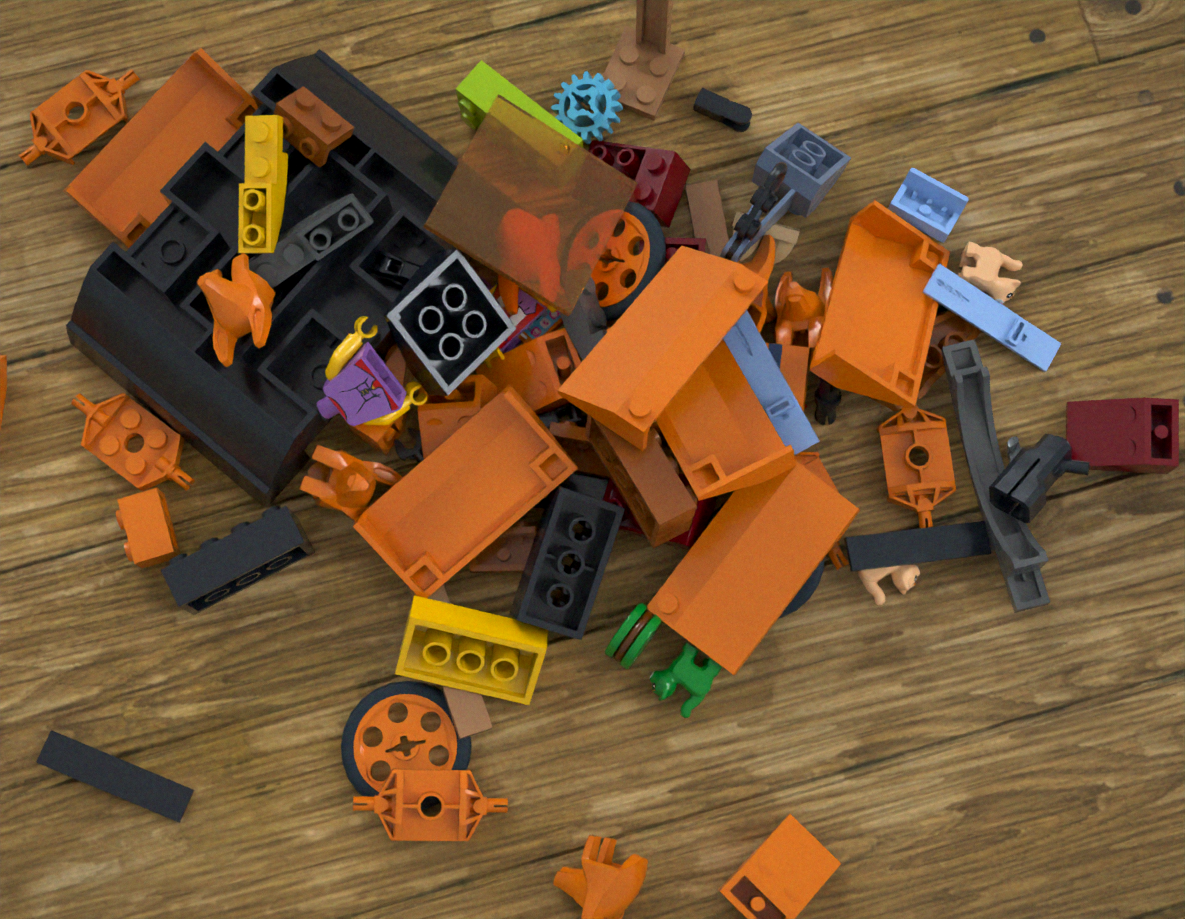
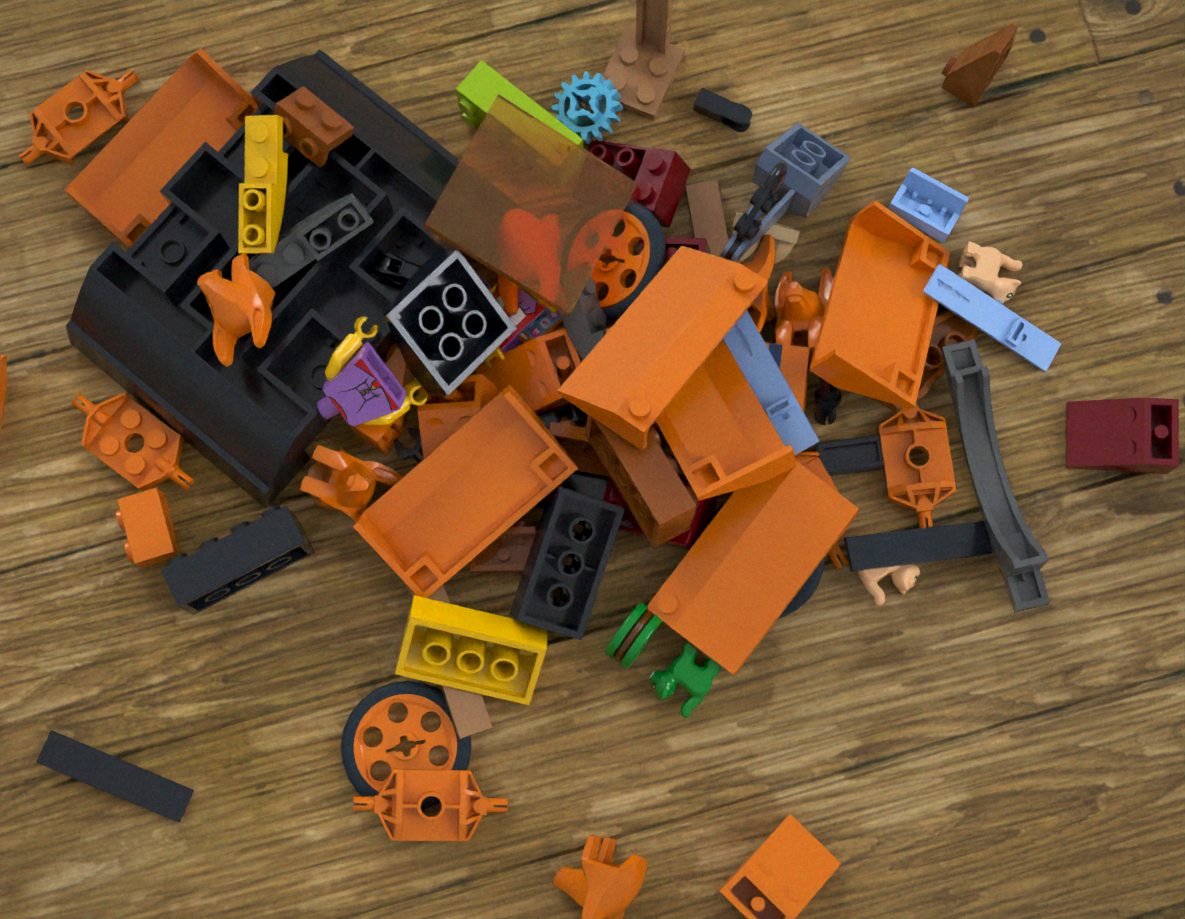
black piece [989,434,1090,523] -> none
none -> black tile [814,434,884,477]
none -> dark orange wedge [941,24,1018,107]

